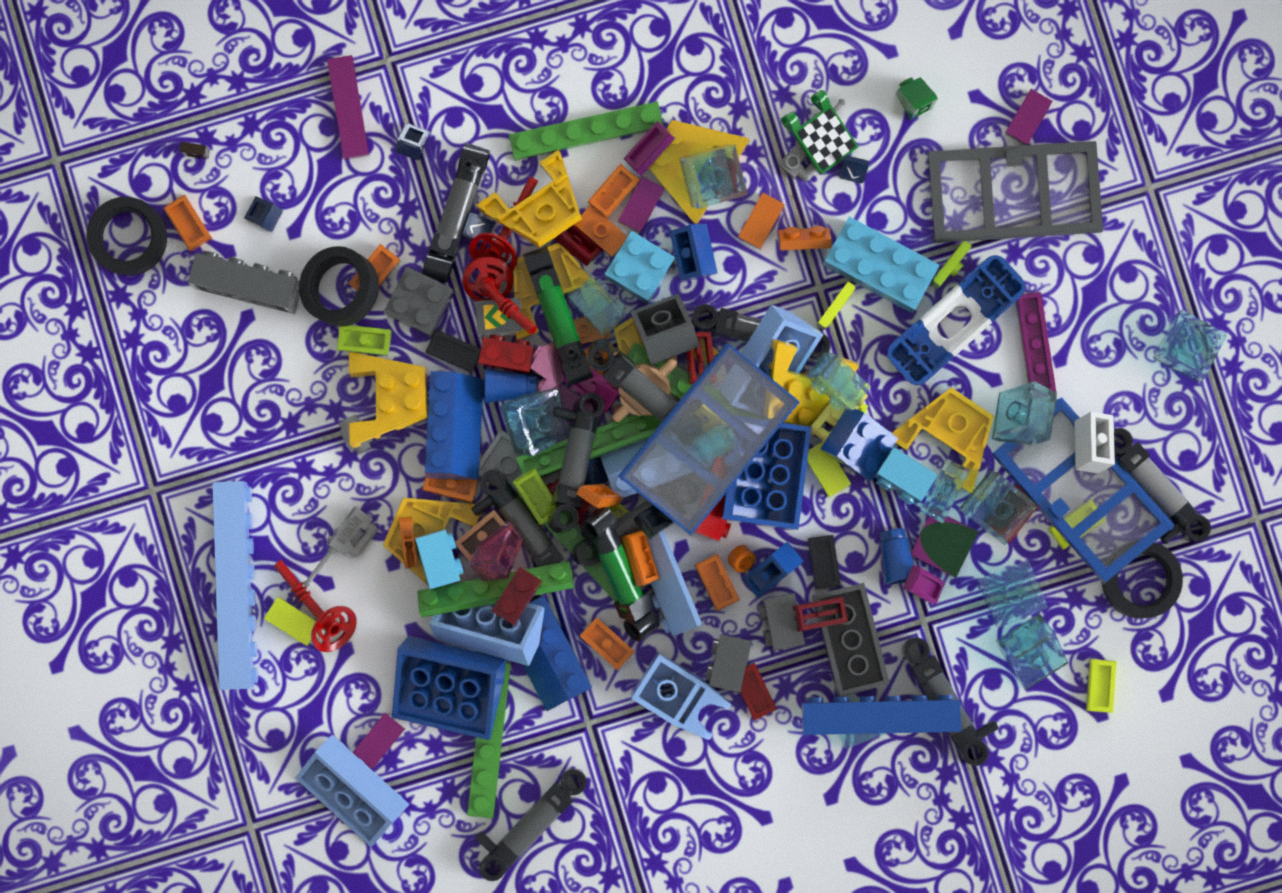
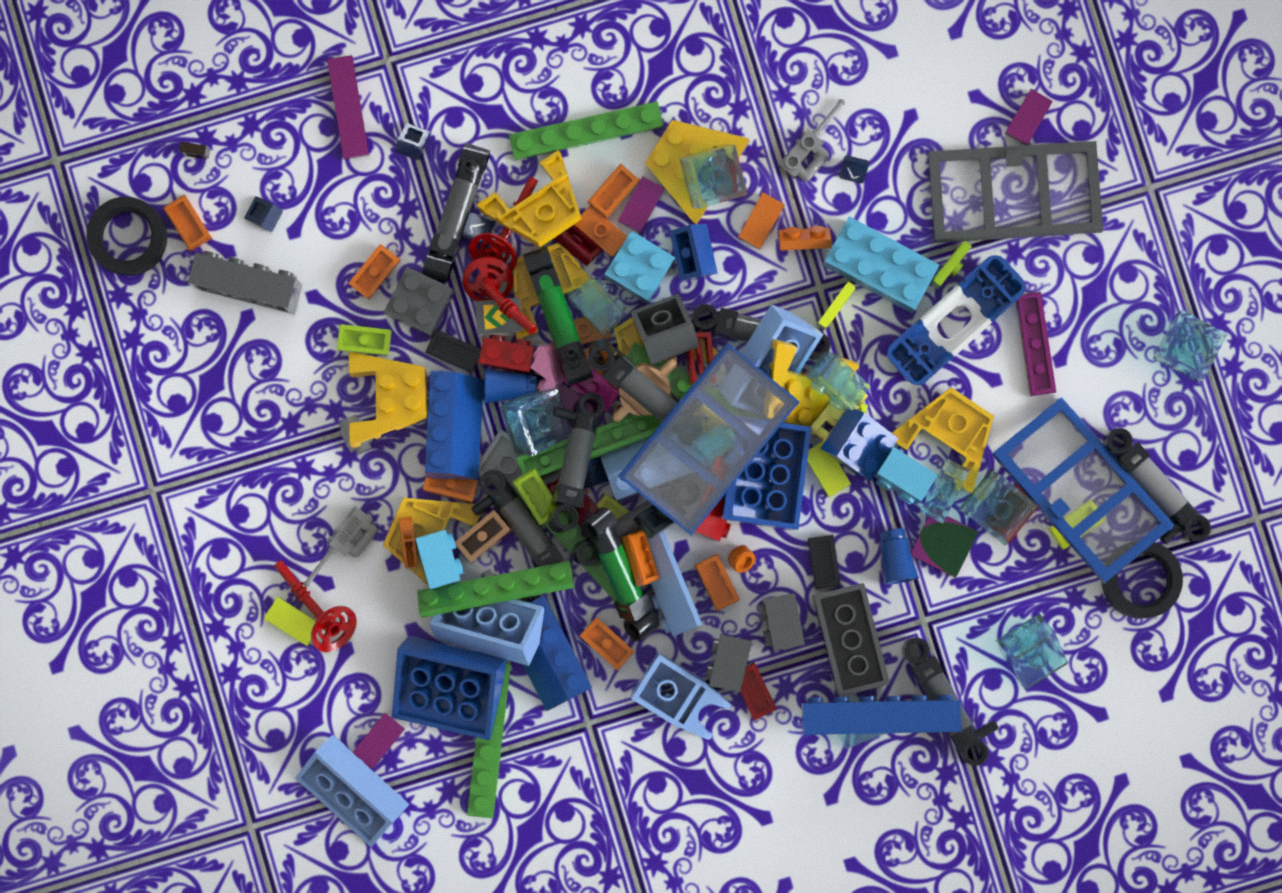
light blue brick [213,481,258,690] -> none
black tyre [299,246,379,327] -> none
clear pink slope [470,522,523,581] -> none
piece [475,768,587,881] -> none
dark red plate [491,567,543,626] -> none
orange plate [576,484,623,508] -> none
magenta tile [623,121,675,176] -> none
blue slope [742,541,804,598] -> none
flag [781,90,859,175] -> none
dark red tile [792,597,848,632] -> none
green slope [896,77,938,120] -> none
magenta tile [903,565,945,605] -> none
clear light blue brick [977,559,1048,627] -> none
clear light blue slope [992,381,1057,445] -> none
white brick [1075,412,1115,474] -> none
neon yellow tile [1086,659,1117,713] -> none

